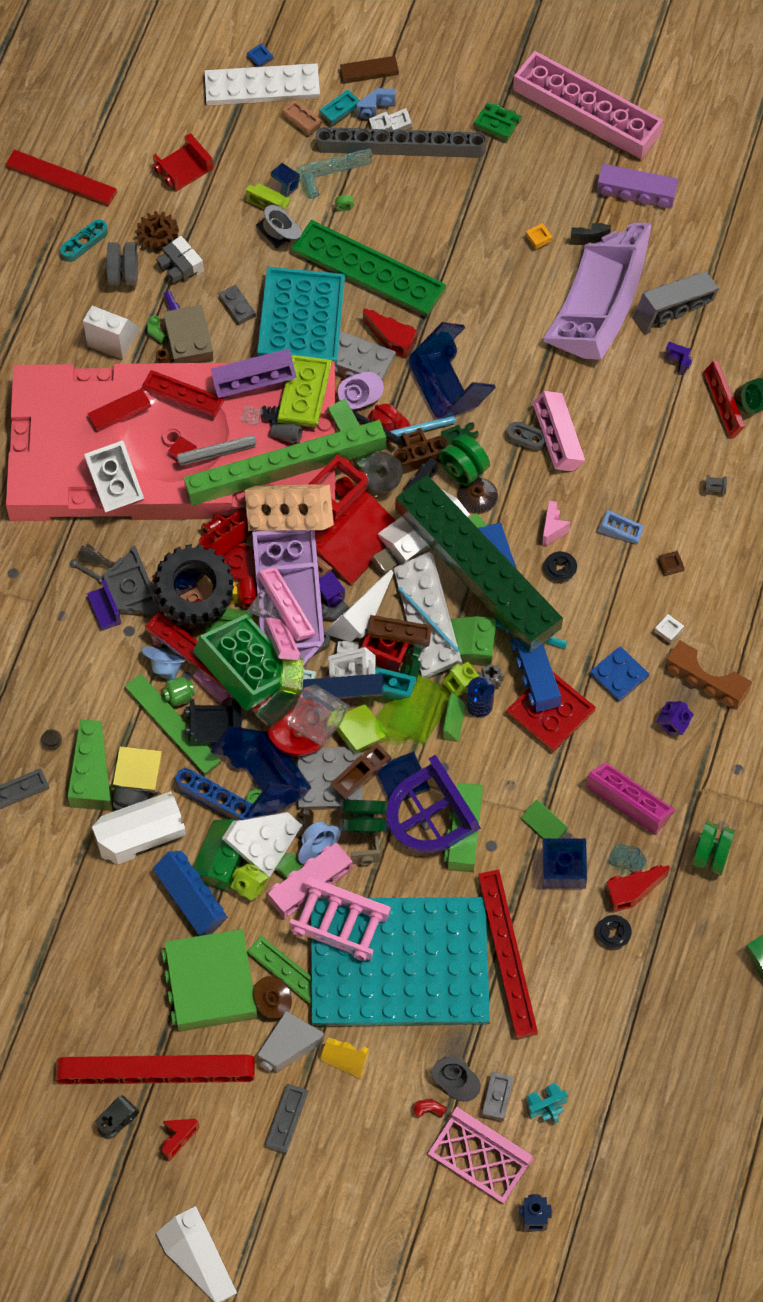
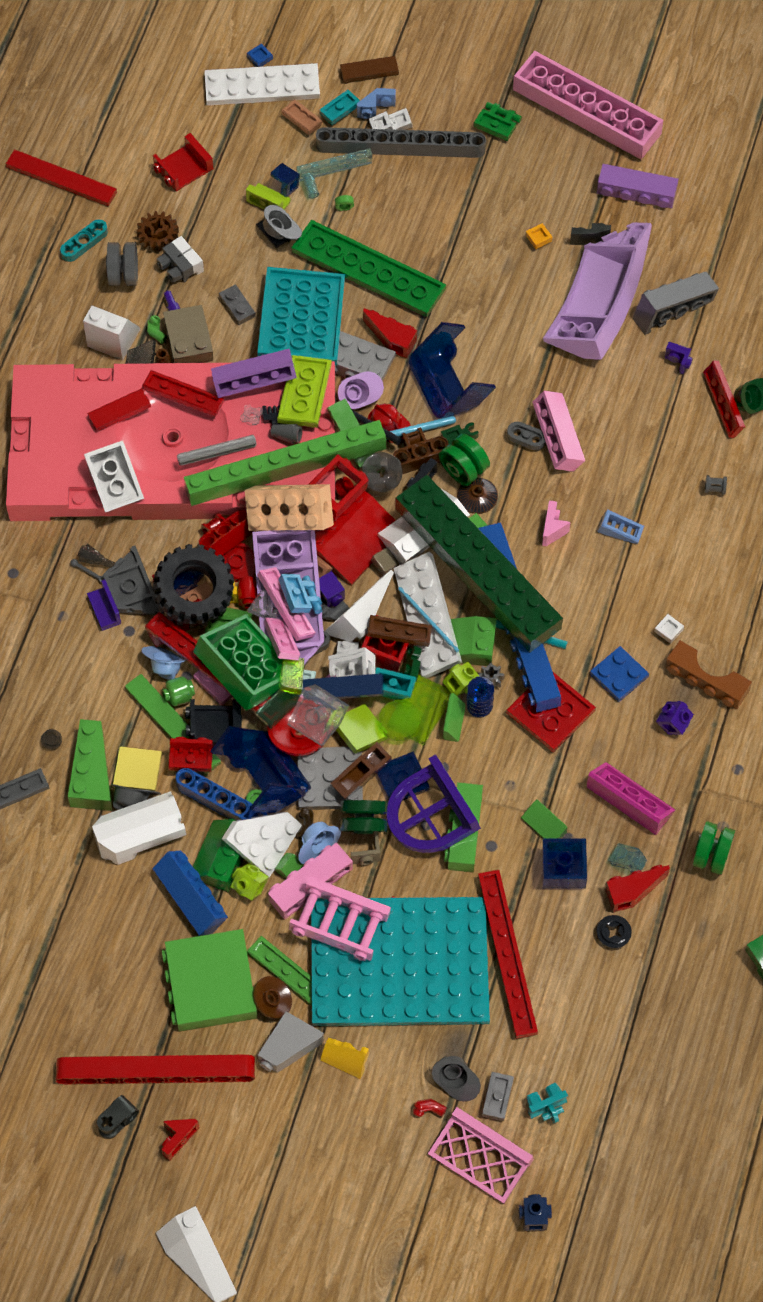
red tile [168,436,197,459] -> none
dark grey tile [265,1084,309,1155] -> none
black gear [544,551,577,582] -> none
reddish brown tile [658,550,684,576] -> none
none -> clear smoke piece [125,339,156,364]
none -> red bracket [169,737,213,772]
none -> dark azure plate [278,574,323,614]

